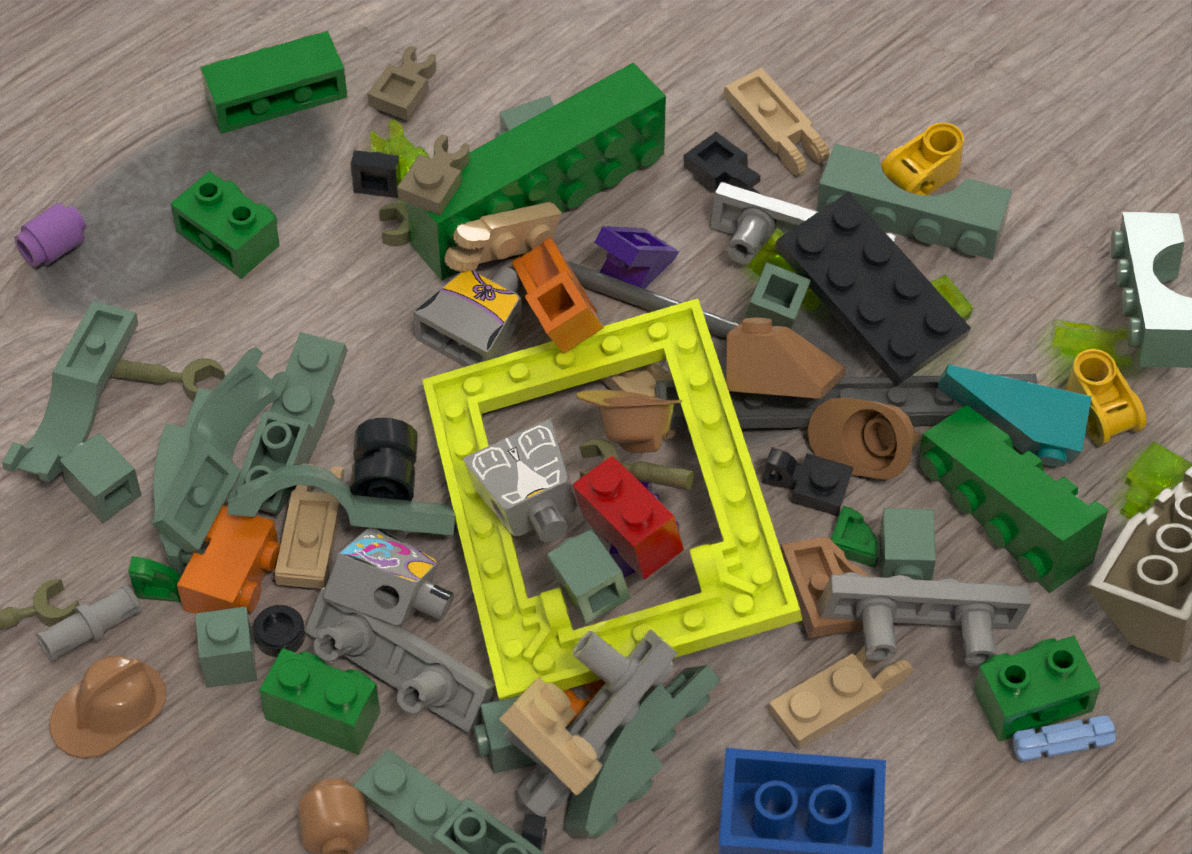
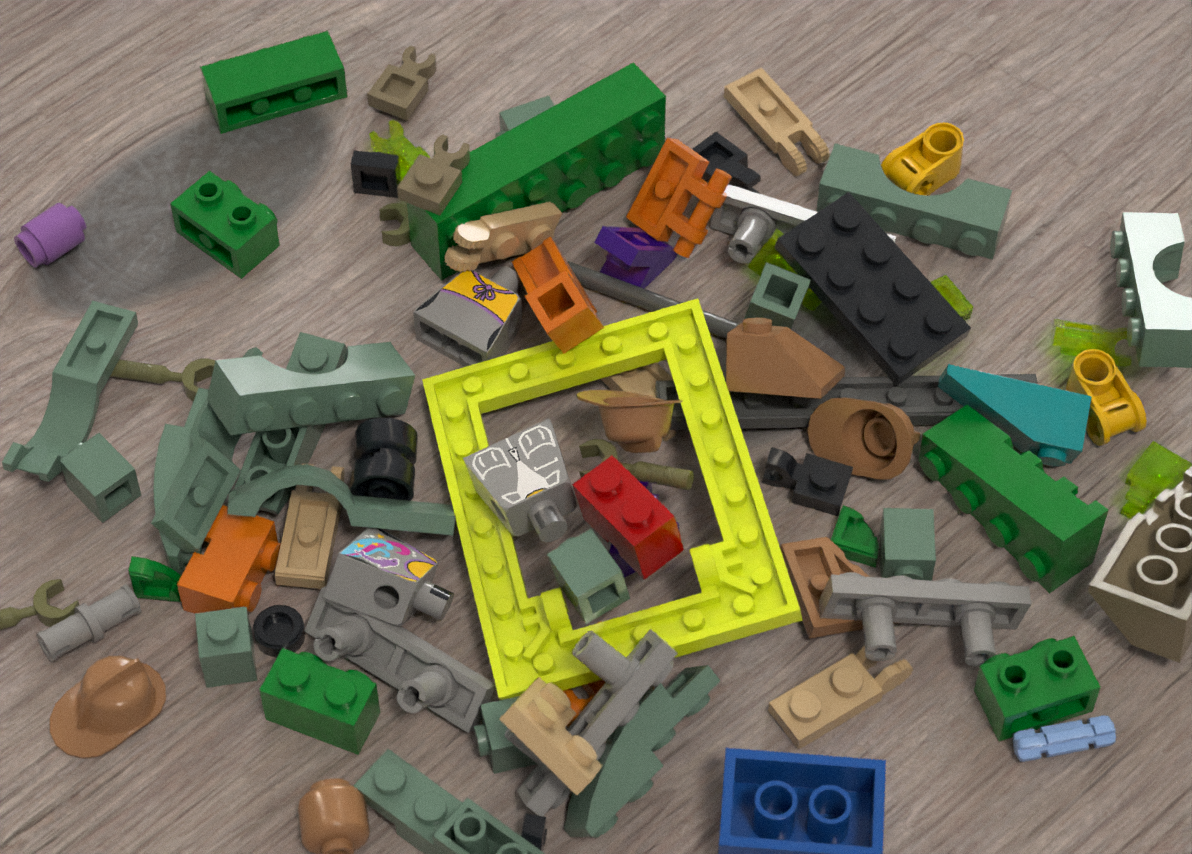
none -> sand green arch [207,342,415,435]
none -> orange plate [626,138,732,258]

